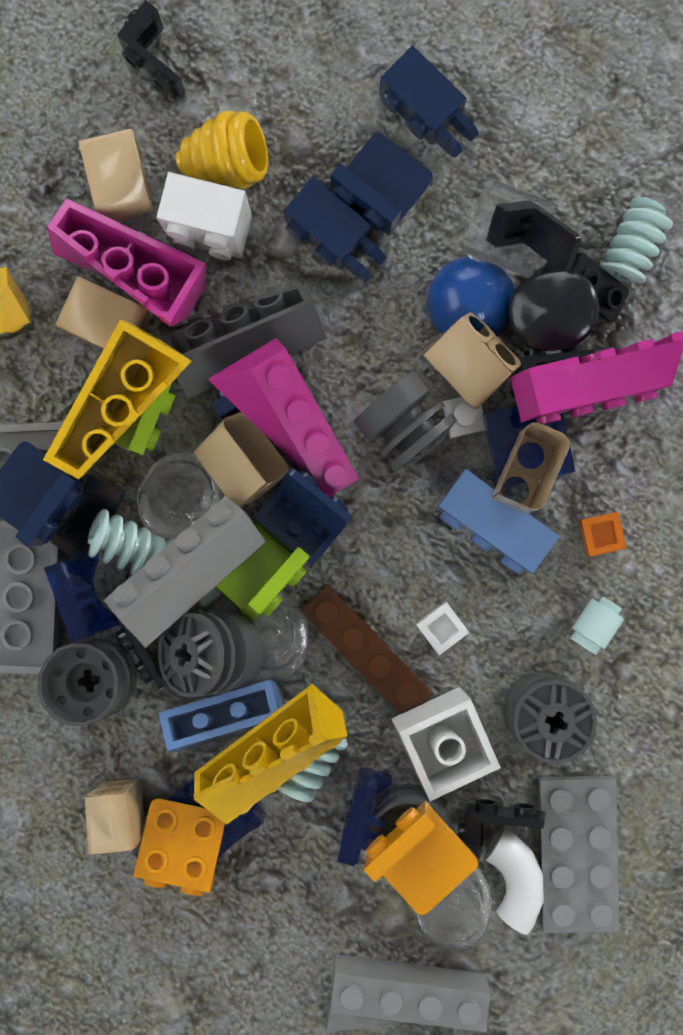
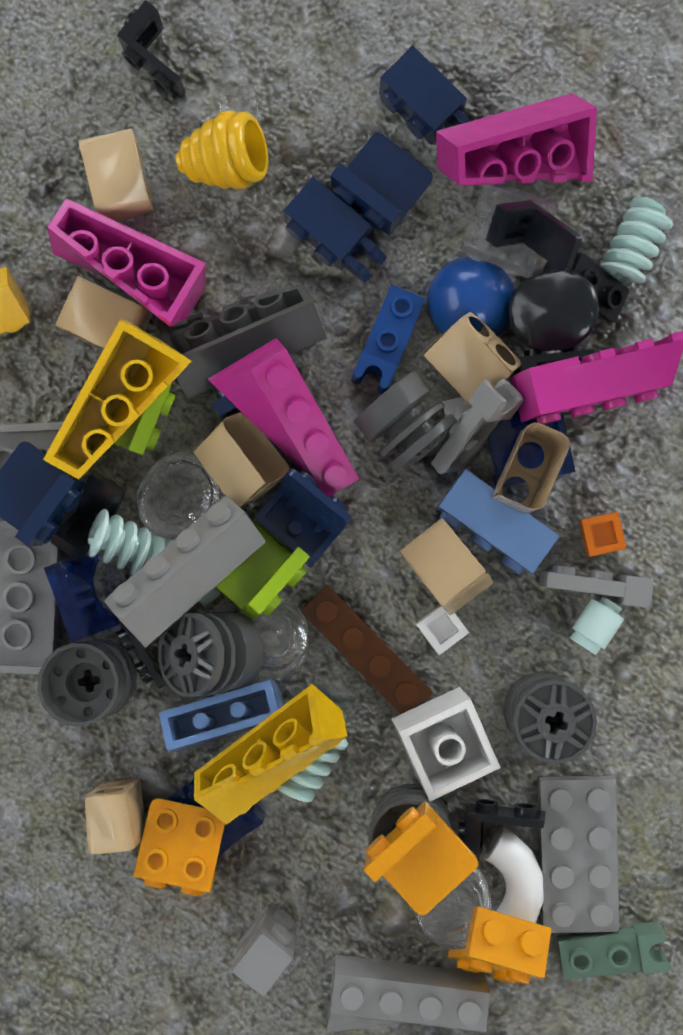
white brick [156,172,252,260] -> none
clear blue piece [337,766,392,867] -> none
none -> light grey brick [232,905,297,997]
none -> blue plate [351,284,426,395]
none -> tan piece [400,518,494,615]
none -> light grey plate [431,379,524,474]
none -> dark pink wedge [436,93,597,185]
none -> light orange bracket [447,906,552,985]
none -> light grey plate [539,565,654,608]
none -> sand green plate [557,922,671,980]

